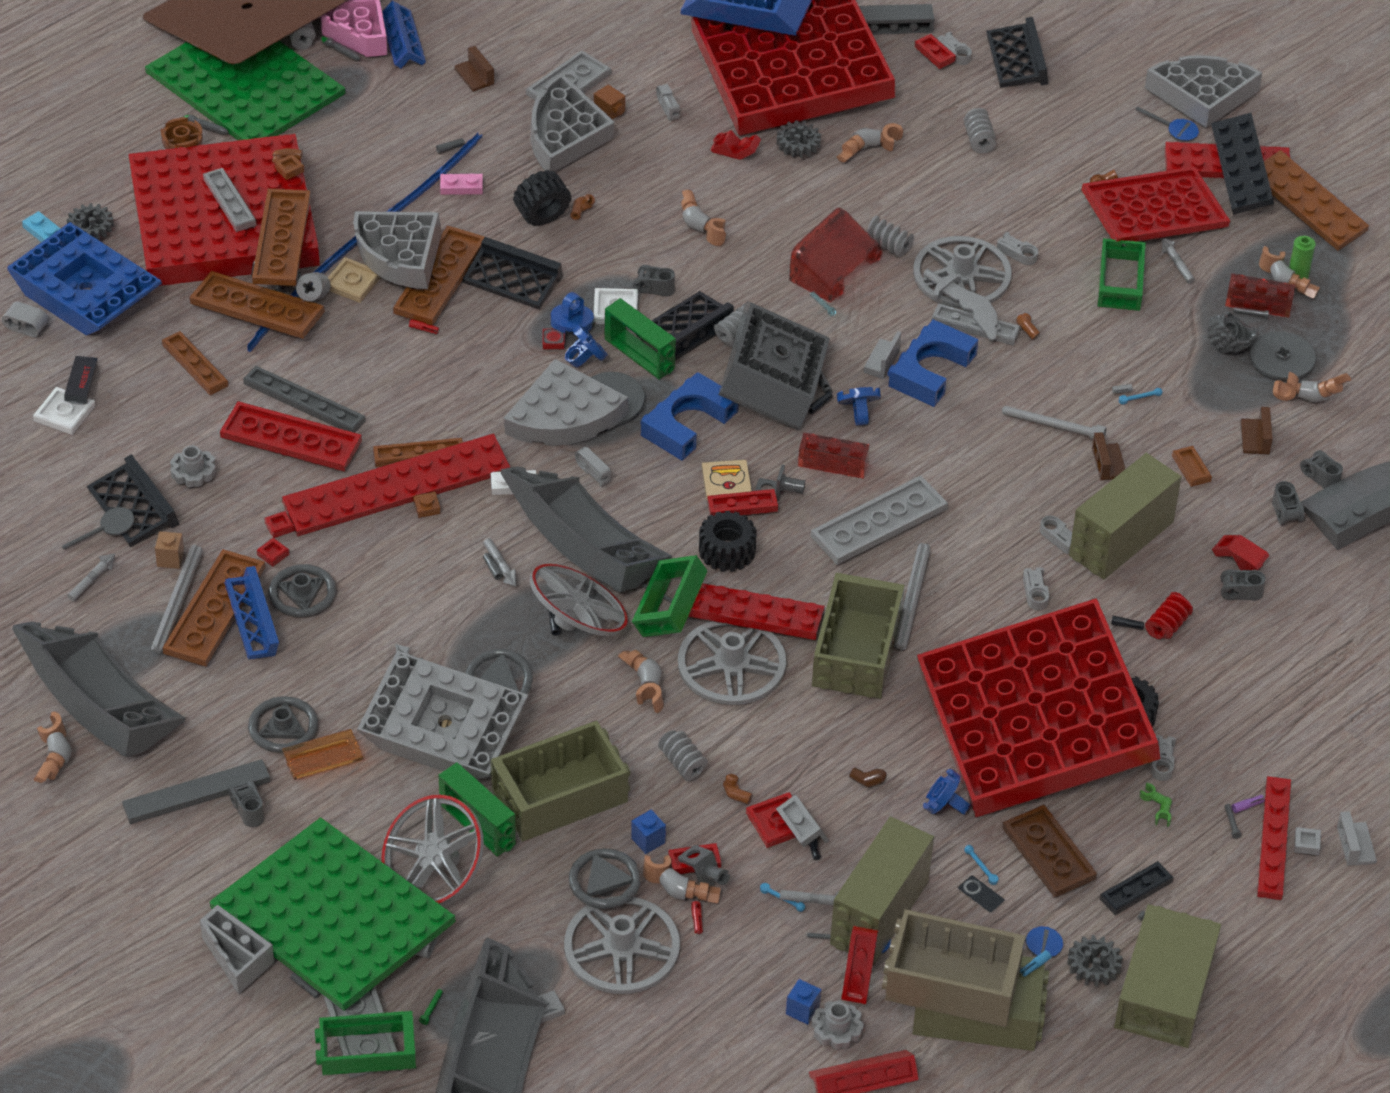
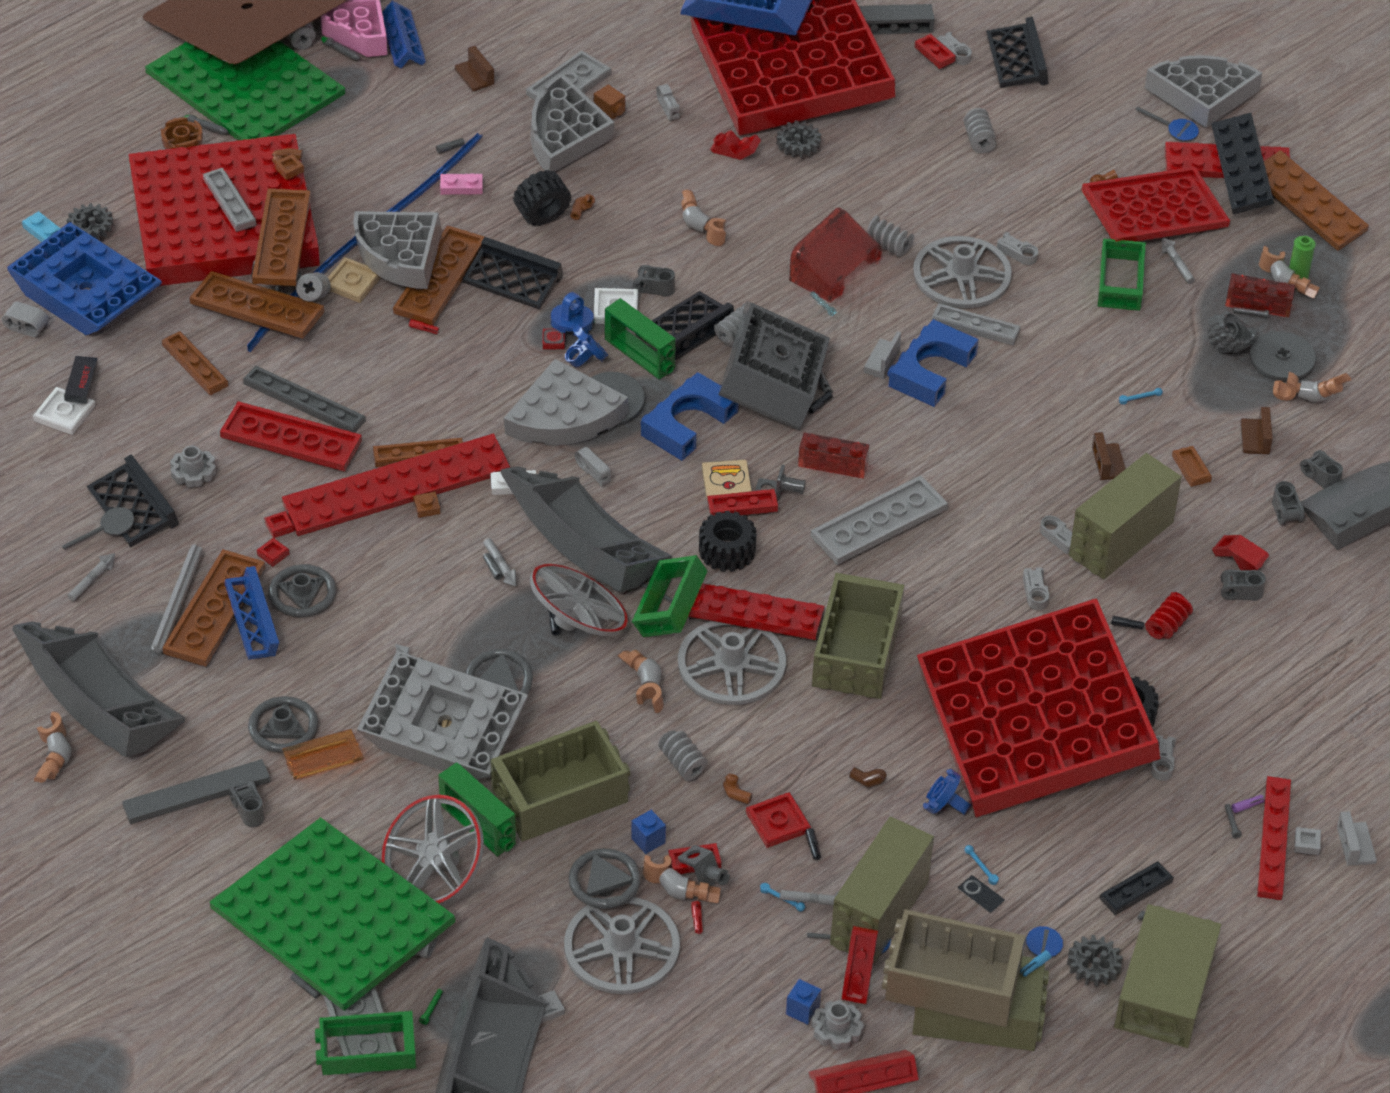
medium nougat brick [155,531,184,569] -> none
light grey wedge [200,905,274,994] -> none
light grey panel [776,795,829,847] -> none
nougat piece [836,123,903,162] -> none
blue tile [837,387,881,426] -> none
light grey axle [894,543,930,651] -> none
light grey sword [923,269,998,341] -> none
light grey piece [1002,406,1107,439] -> none
reddish brown plate [1002,804,1097,898] -> none
dark orange arm [1016,313,1040,340] -> none
light grey piece [1112,384,1133,394] -> none
bright green arm [1140,783,1172,827] -> none

